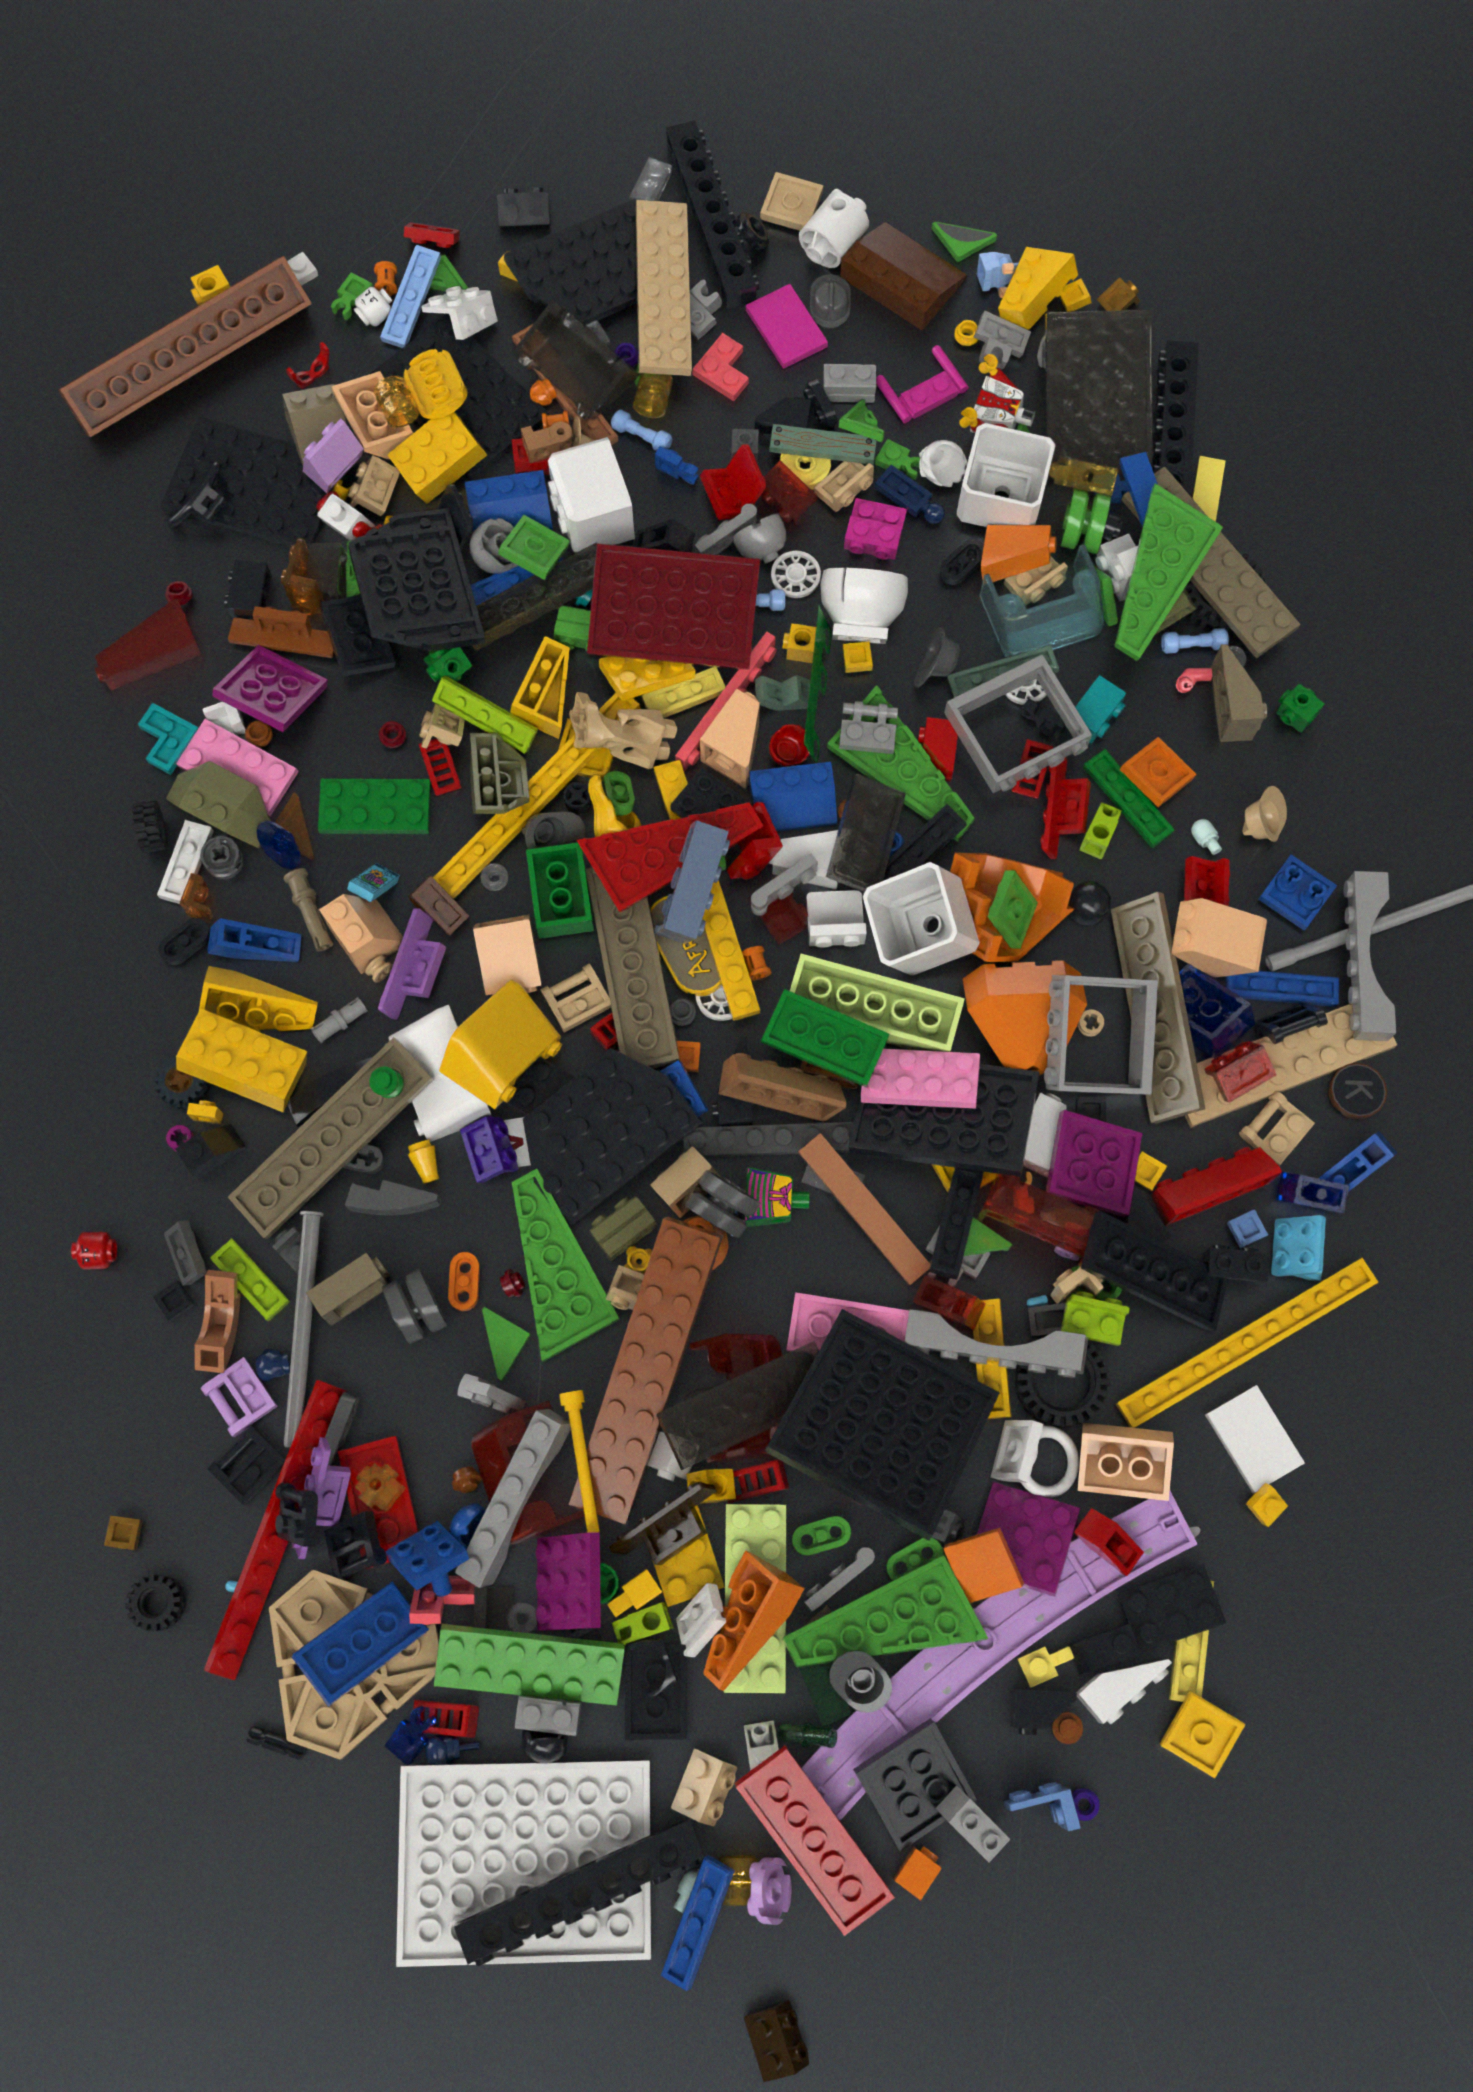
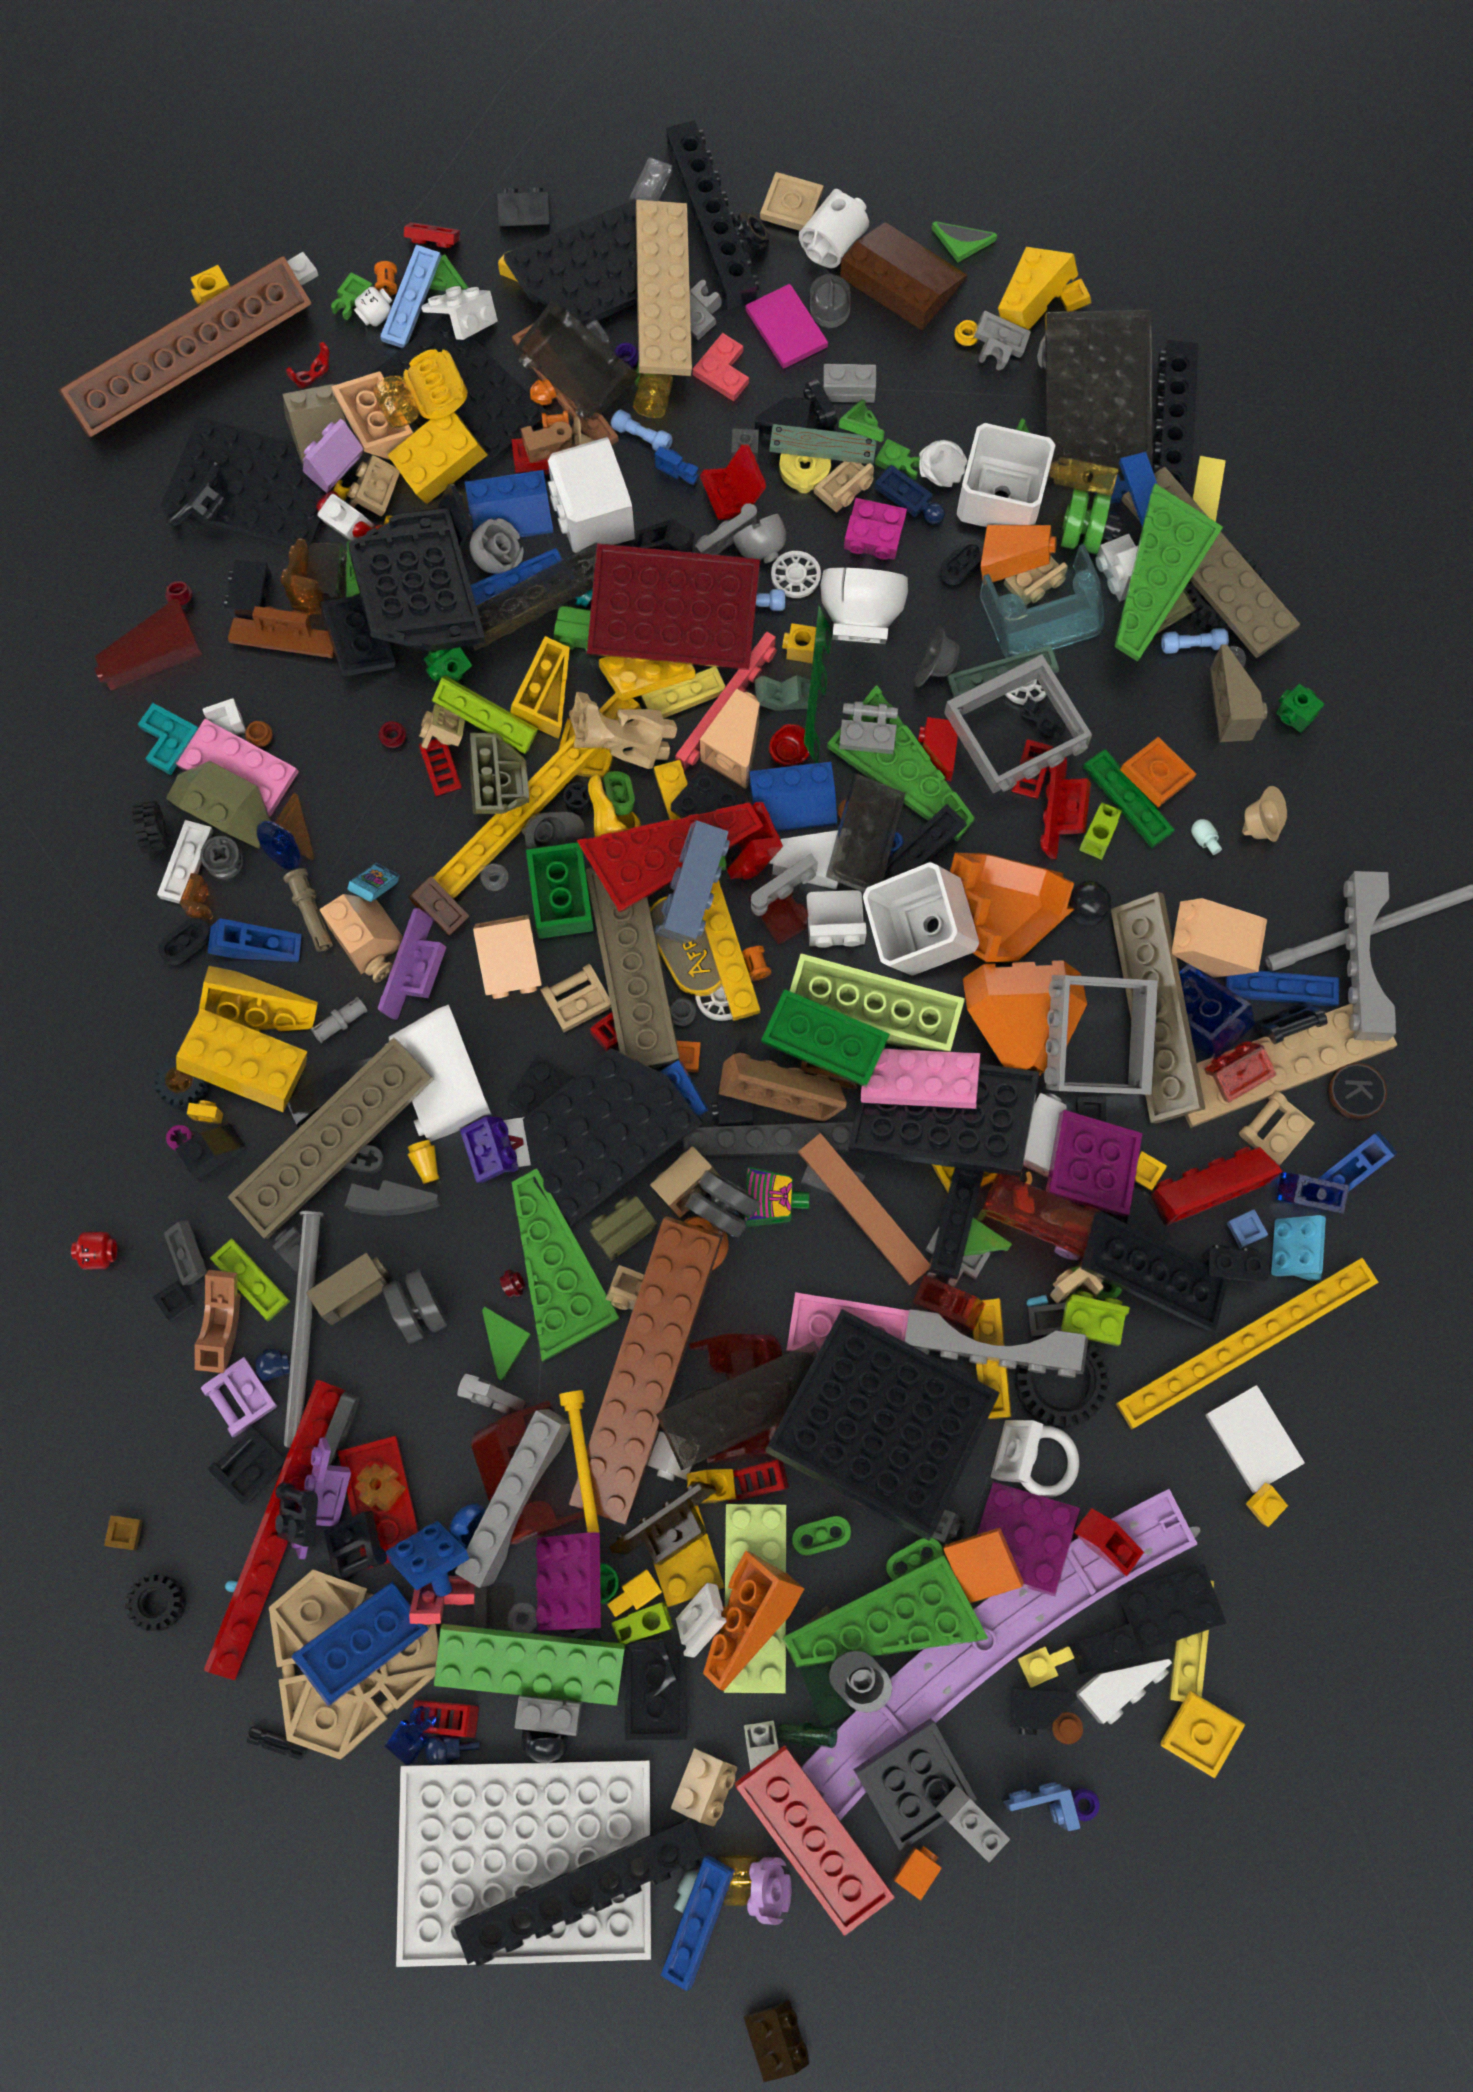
magenta plate [213,645,328,732] -> none
green plate [318,779,431,834] -> none
green wheel [369,1066,404,1098] -> none
yellow windscreen [439,980,562,1109] -> none
orange plate [448,1252,480,1311] -> none
dark orange plate [452,1466,482,1493] -> none
bright green plate [498,515,570,580] -> none
yellow plate [624,1246,653,1275] -> none
clear red bracket [761,460,818,526] -> none
light grey plate [804,1547,875,1612] -> none
yellow plate [842,641,873,673] -> none
dark pink plate [876,345,969,424] -> none
torso [959,354,1035,433] -> none
light blue piece [976,252,1019,298] -> none
bright green plate [987,870,1038,949] -> none
teal brick [1075,675,1126,744] -> none
tan bush [1078,1009,1104,1036] -> none
light nougat slope [1078,1423,1174,1501] -> none
bright green tile [1083,564,1118,626] -> none
pearl gold bracket [1097,277,1140,320] -> none
coral arm [1176,668,1212,693] -> none
red bracket [1184,856,1230,906] -> none
blue plate [1258,855,1337,931] -> none

